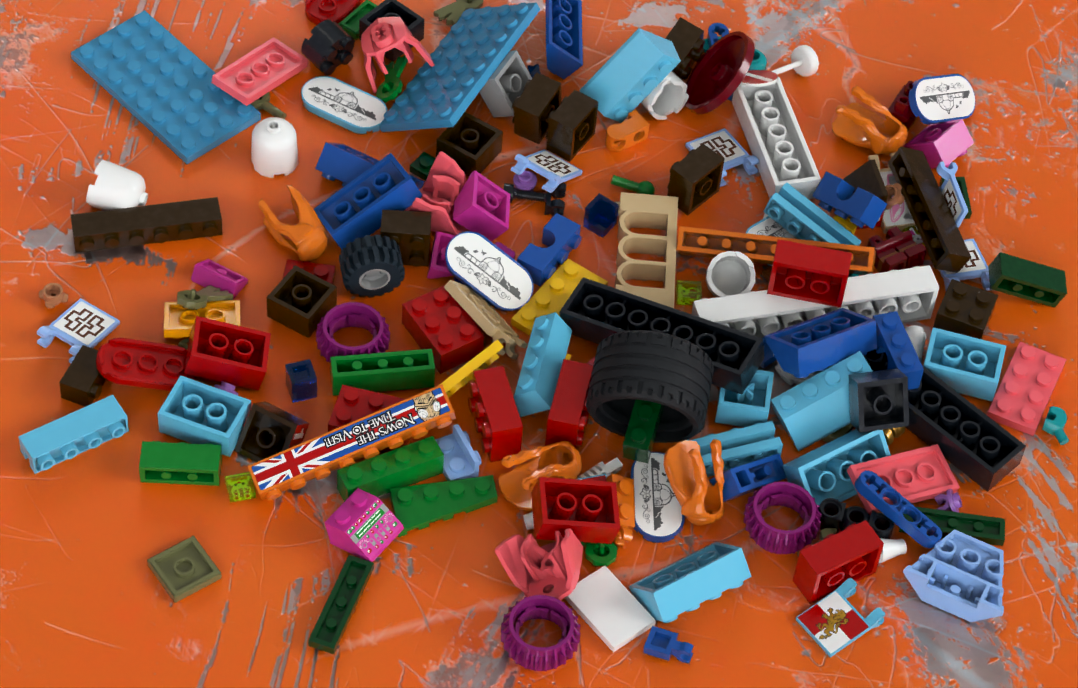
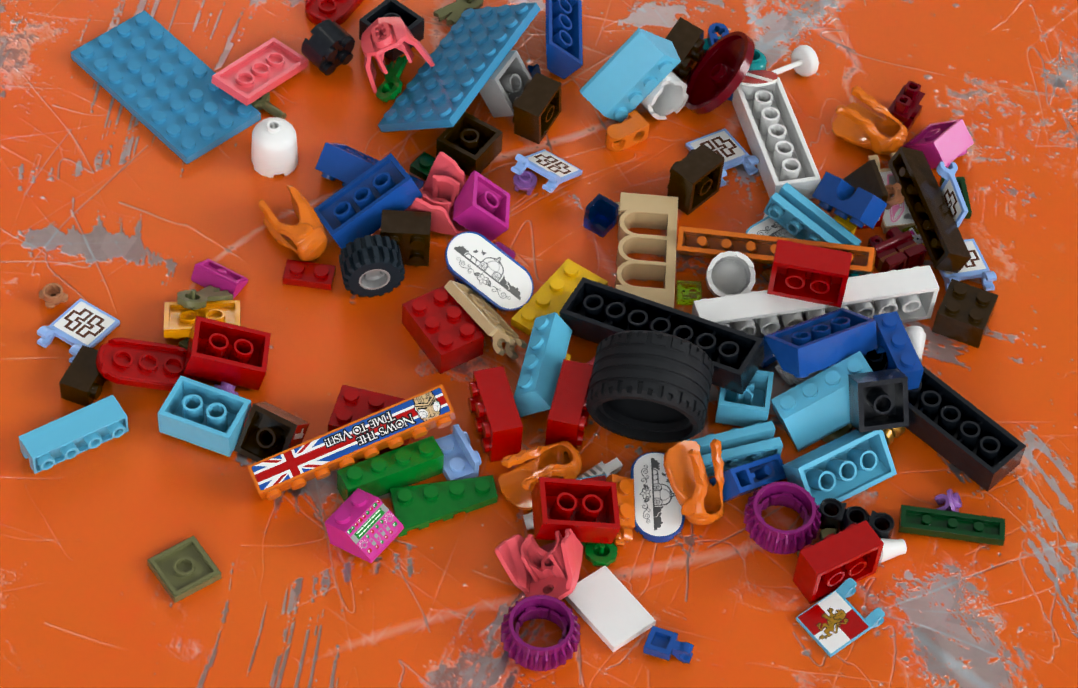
dark brown brick [71,197,222,253] -> none
white cylinder [86,160,149,211] -> none
green brick [139,441,222,486] -> none
clear neon green tile [225,472,256,503] -> none
dark brown brick [267,265,337,338] -> none
clear blue panel [285,359,317,403] -> none
white tile [301,76,388,134] -> none
dark green plate [308,555,374,654] -> none
magenta gear [316,302,390,362] -> none
green brick [330,349,435,396] -> none
green tile [339,0,377,40] -> none
dark pink slope [427,231,456,279] -> none
yellow plate [438,339,504,398] -> none
black bar [503,182,566,216] -> none
blue arch [517,213,582,287] -> none
dark brown brick [546,90,598,162] -> none
green bar [610,175,655,195] -> none
dark green brick [623,399,665,464] -> none
medium azure slope [629,542,752,623] -> none
coral plate [847,444,960,514] -> none
blue beam [855,470,942,548] -> none
light blue wedge [903,529,1004,622] -> none
white tile [909,74,976,125] -> none
medium azure brick [923,327,1006,401] -> none
coral plate [987,342,1067,436] -> none
dark green brick [988,252,1067,307] -> none
teal piece [1042,406,1069,445] -> none

